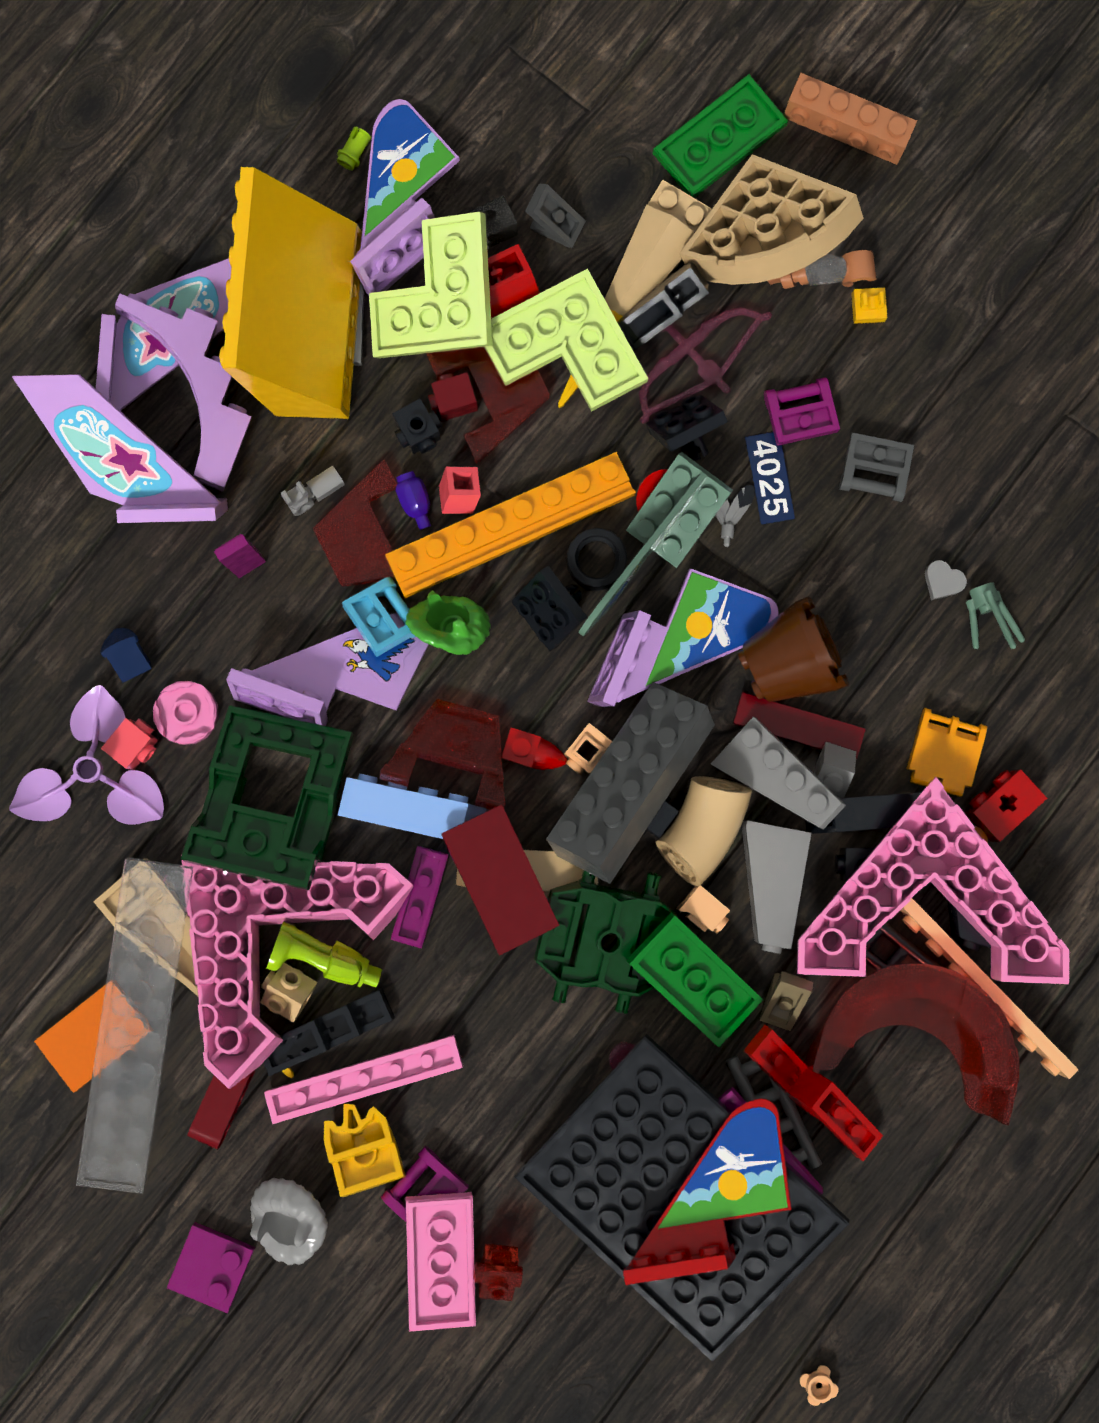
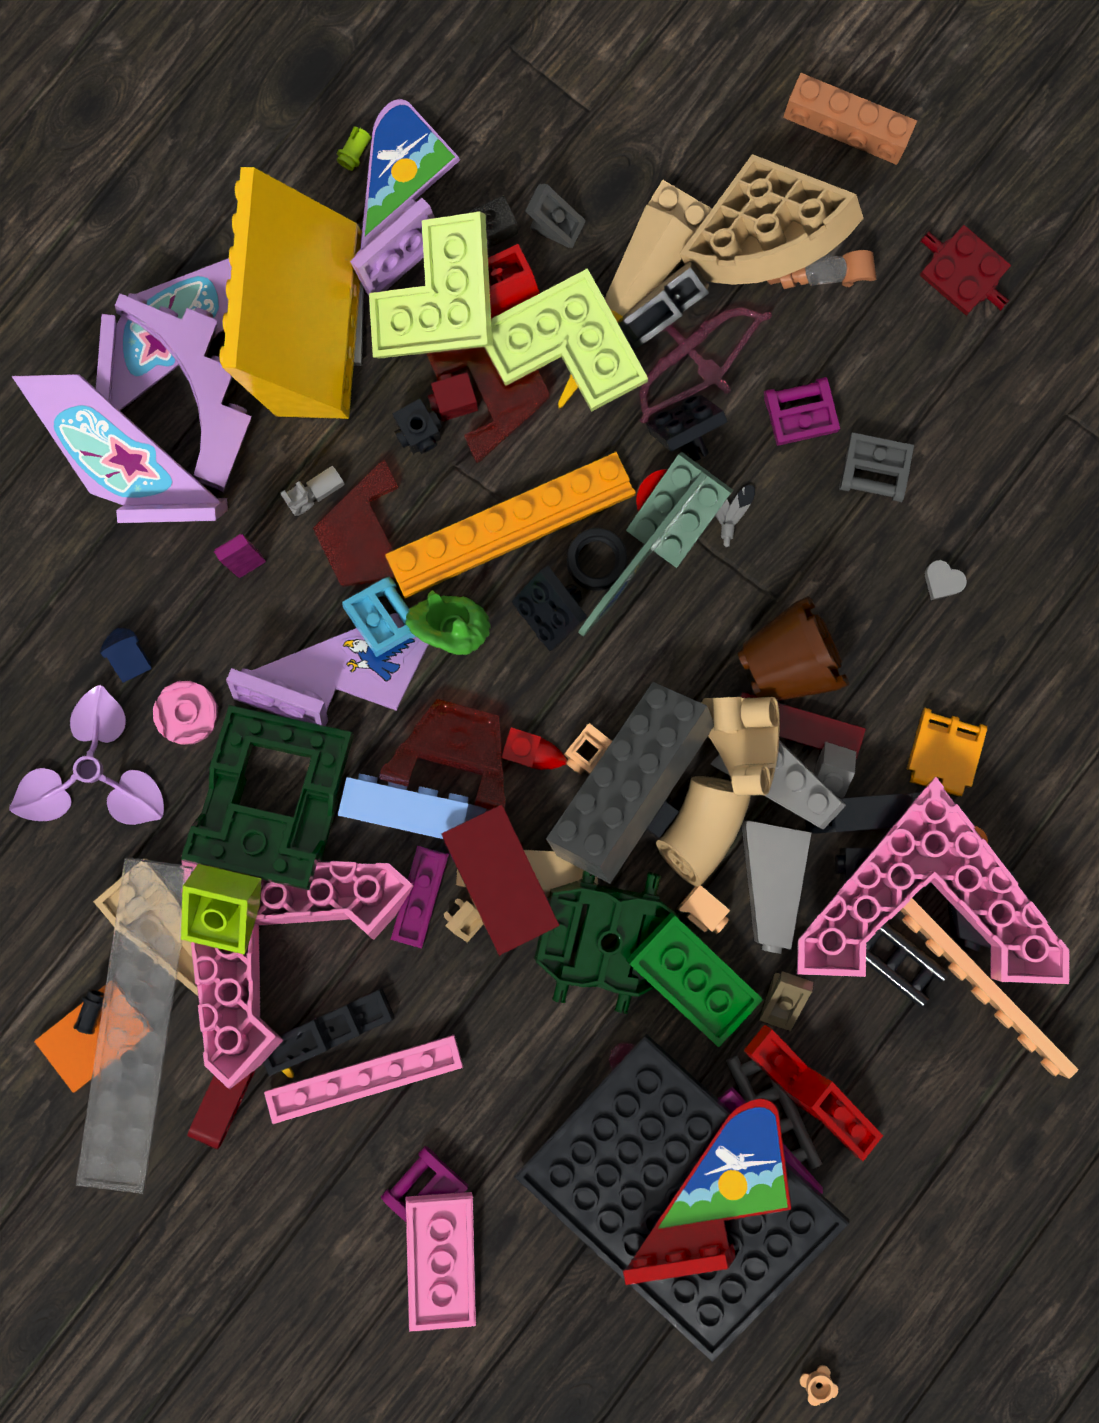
coral brick [101,718,158,770] -> none
magenta plate [167,1222,255,1313] -> none
light grey piece [250,1178,328,1265] -> none
tan brick [260,963,318,1023] -> none
lime piece [266,922,382,988] -> none
yellow plate [324,1104,406,1197] -> none
dark purple plant [396,471,431,530] -> none
coral brick [439,466,481,514] -> none
clear red brick [473,1244,523,1301] -> none
piece [587,568,778,707] -> none
green tile [652,74,788,198] -> none
dark blue sticker [745,432,795,525] -> none
clear red windscreen [804,963,1019,1126] -> none
yellow tile [851,287,887,324] -> none
red brick [965,769,1047,842] -> none
sand green plant [966,582,1025,649] -> none
none -> black pin [73,989,108,1034]
none -> lime slope [181,864,262,954]
none -> tan tile [444,899,483,943]
none -> tan panel [701,697,780,796]
none -> dark red plate [920,225,1011,316]

